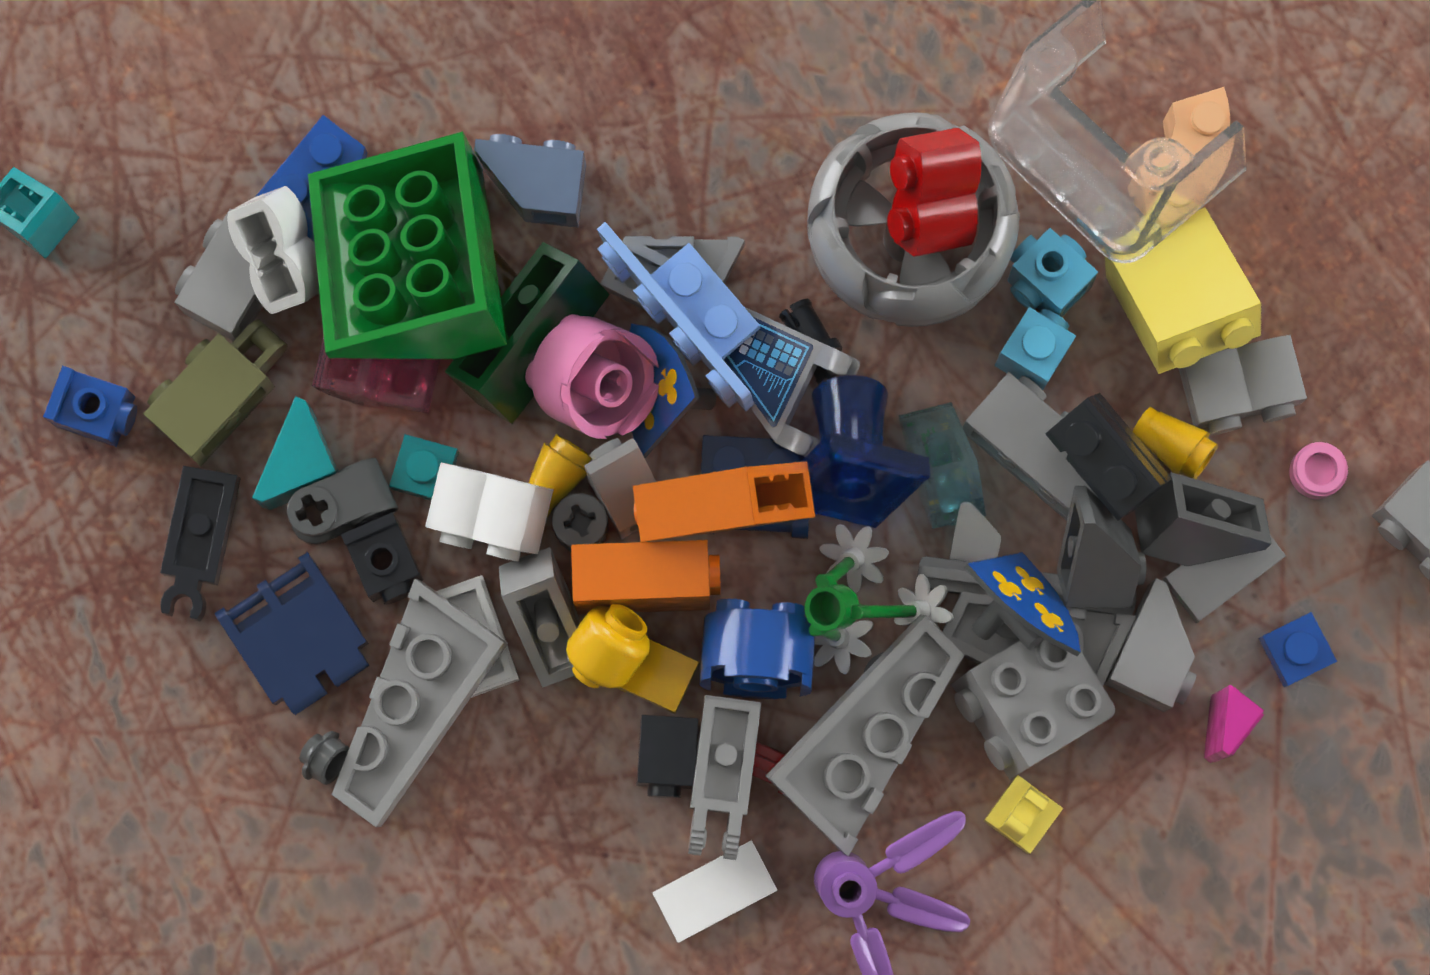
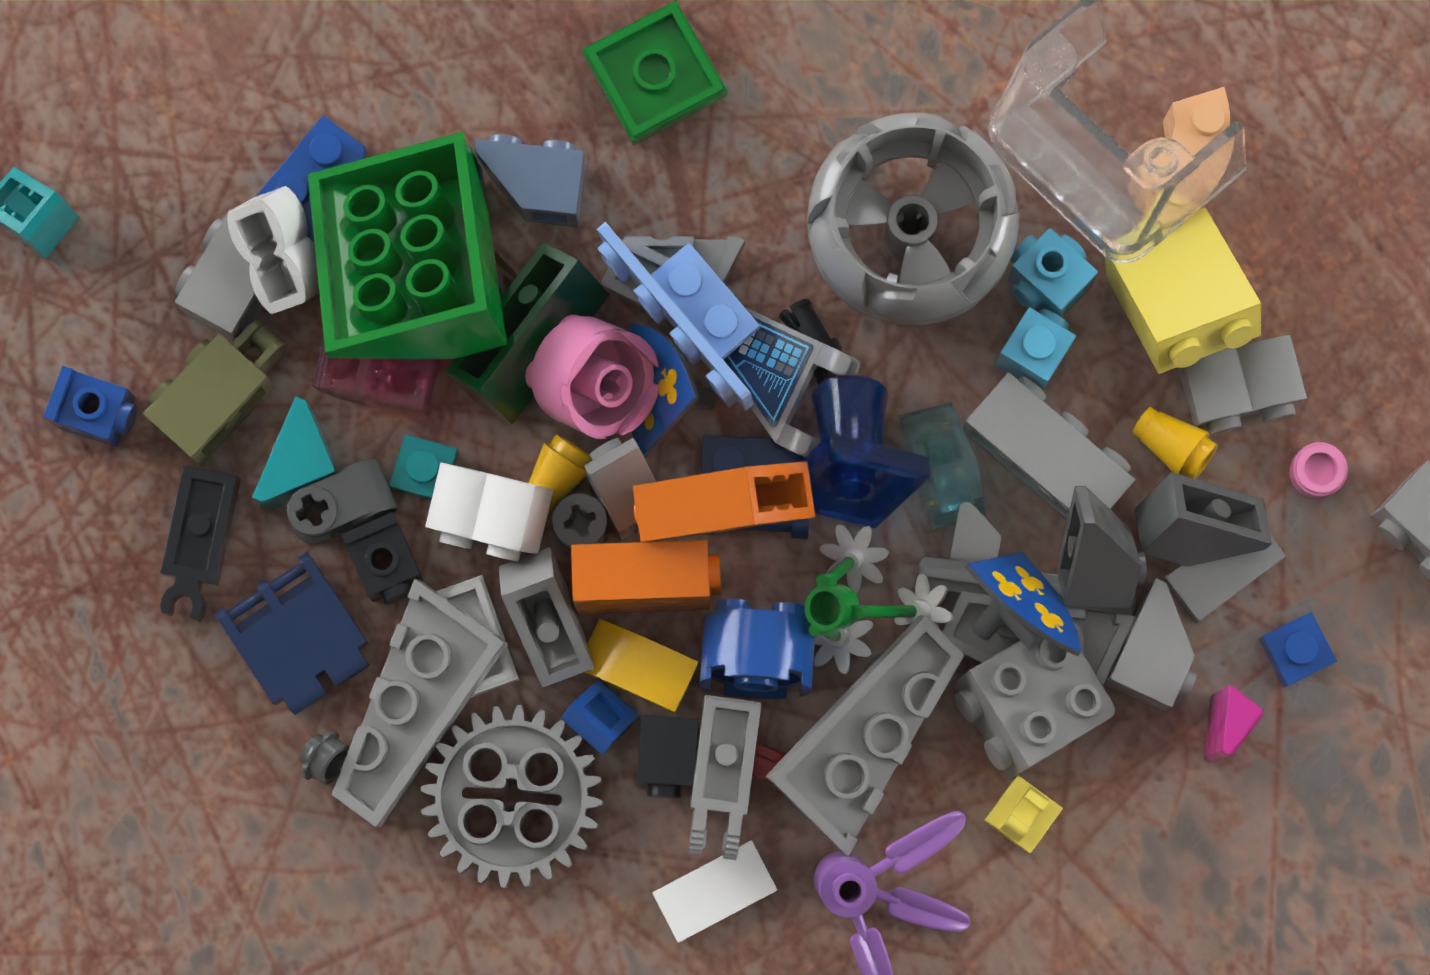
yellow head [566,604,650,688] -> none
red brick [887,128,982,257] -> none
black brick [1045,393,1172,521] -> none
none -> light grey gear [420,705,603,888]
none -> blue plate [561,679,640,755]
none -> green plate [581,0,727,146]

